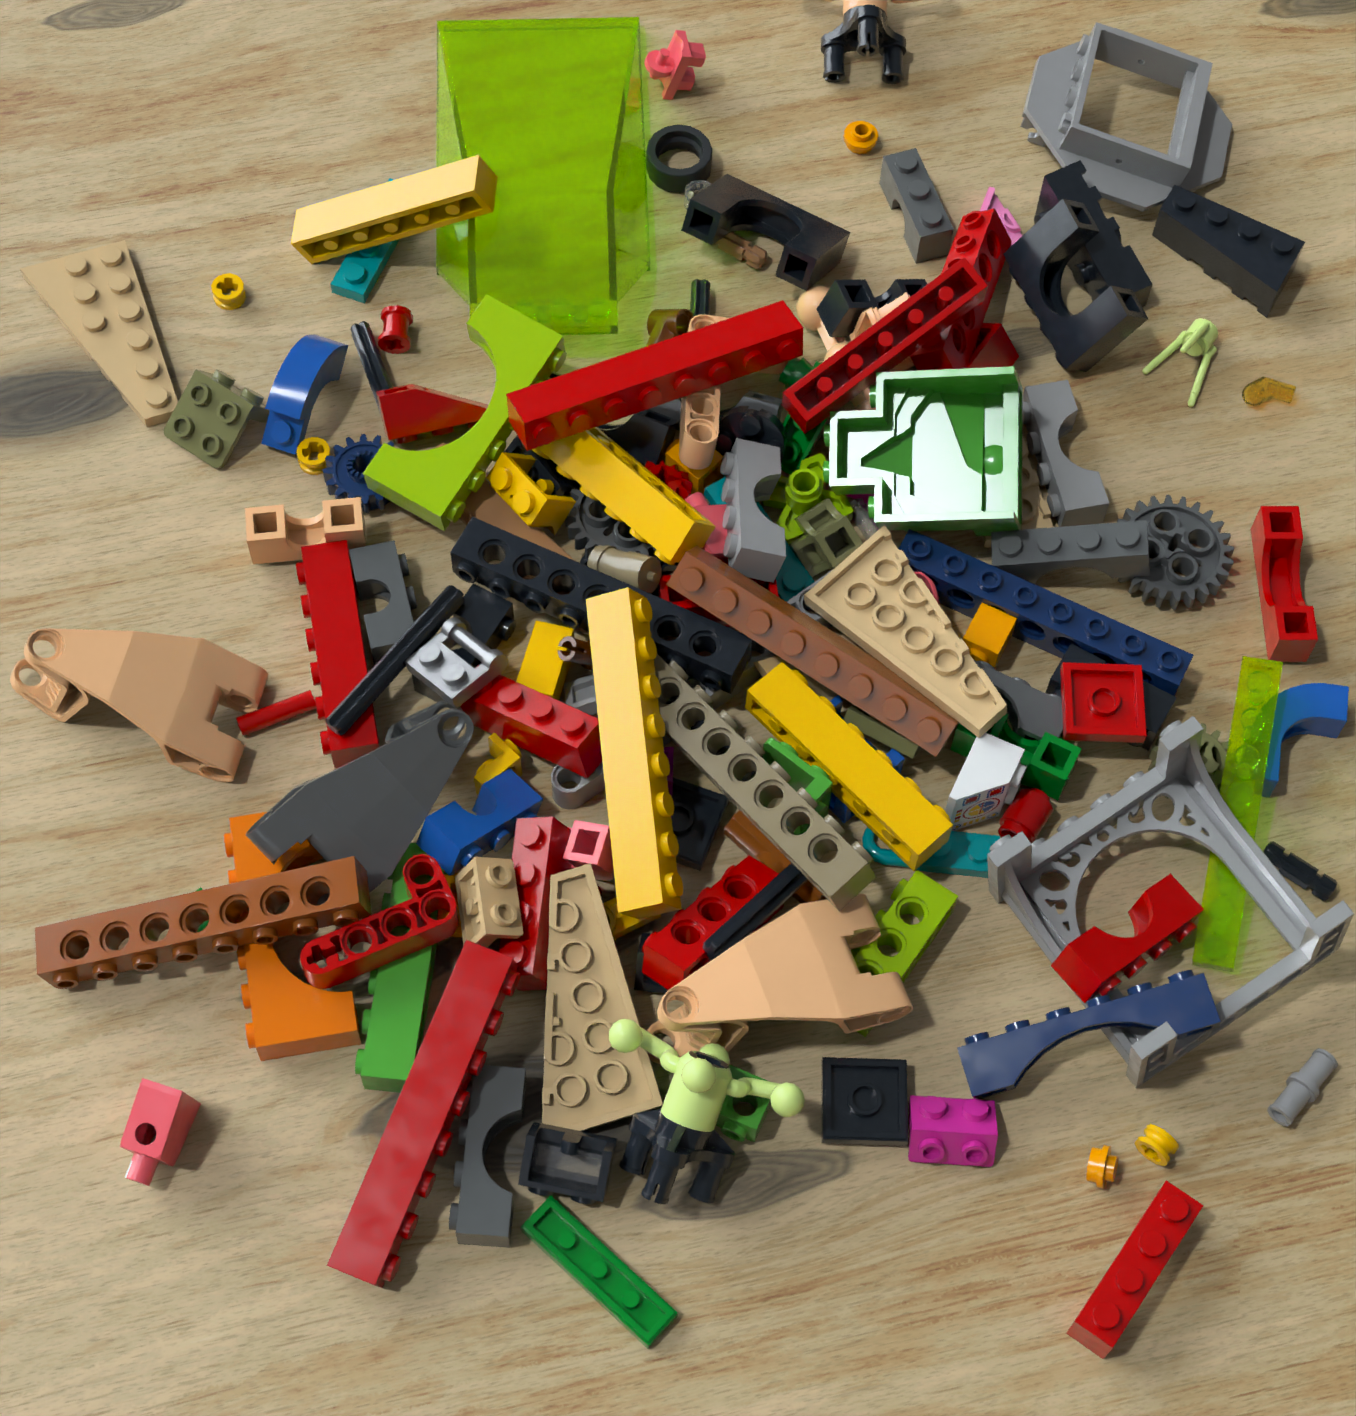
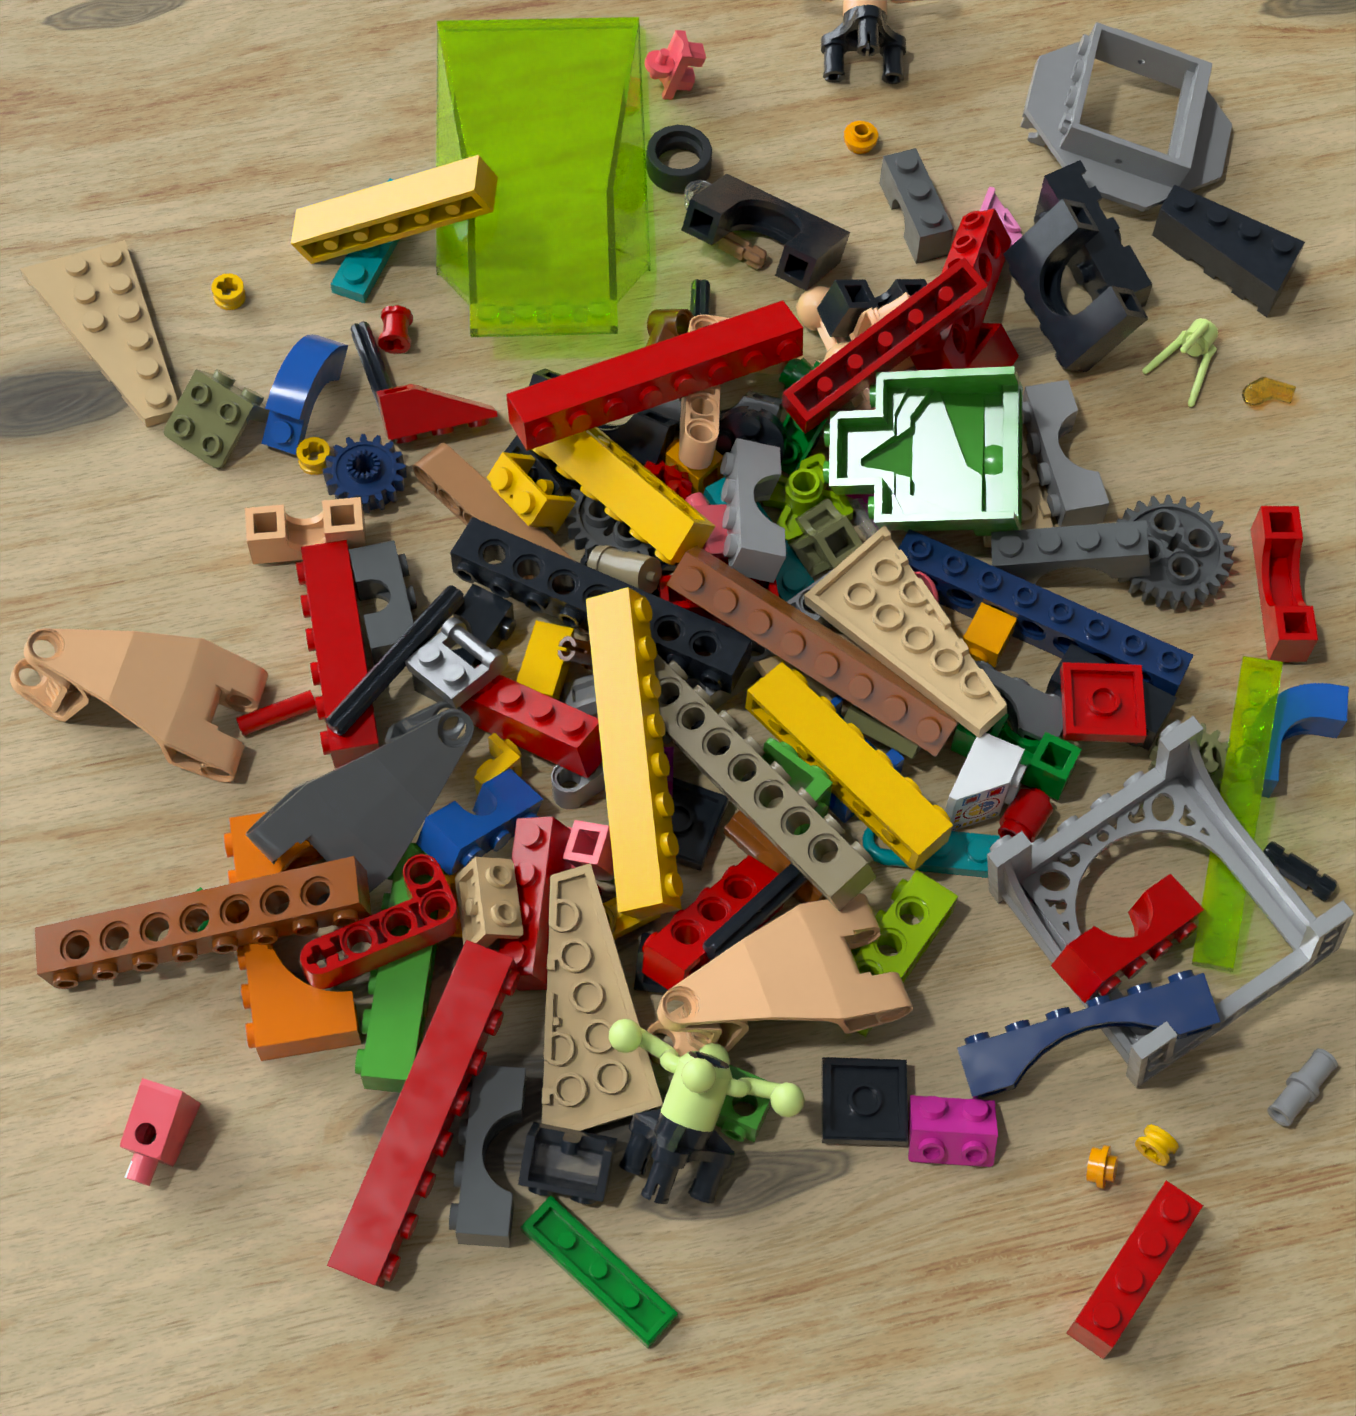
lime arch [363,294,567,531] -> none

